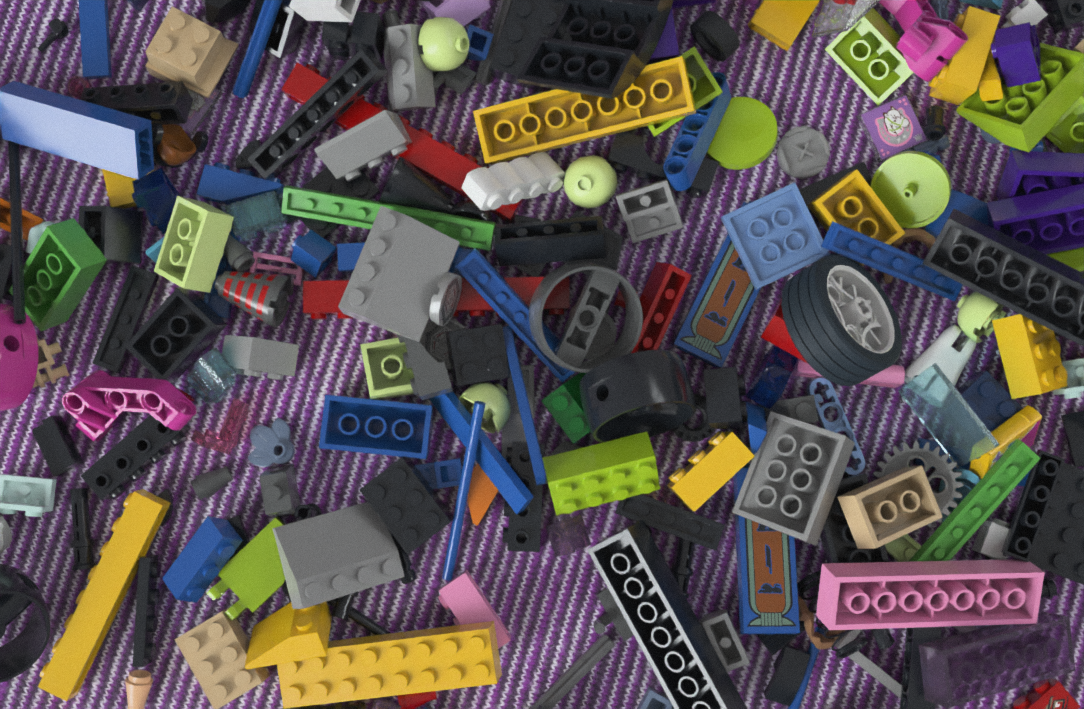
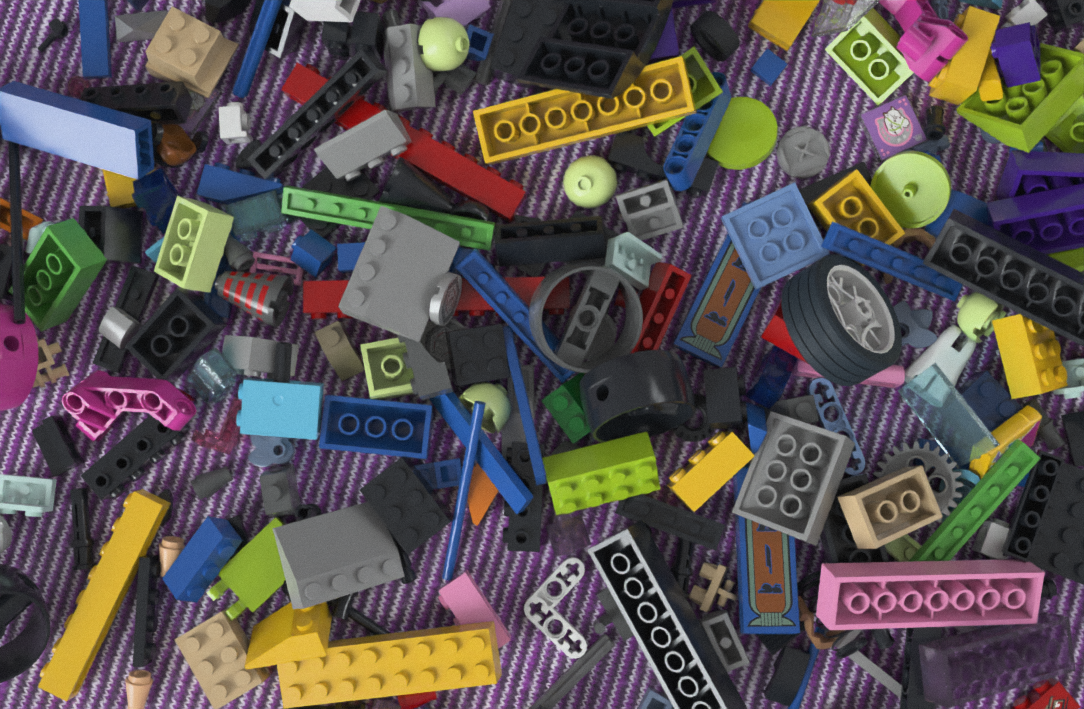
white brick [462,152,565,211] -> none
none -> light grey brick [99,306,142,350]
none -> light grey slope [115,10,168,42]
none -> light nougat cone [159,536,185,577]
none -> white brick [219,102,253,144]
none -> medium azure piece [236,342,324,440]
none -> dark tan slope [314,320,365,382]
none -> white beam [524,556,587,659]
none -> light aqua bracket [605,232,662,291]
none -> tan hips [689,562,737,612]
none -> blue tile [750,48,788,86]
none -> sand blue plate [893,301,938,348]
none -> dark grey axle [1023,399,1065,450]

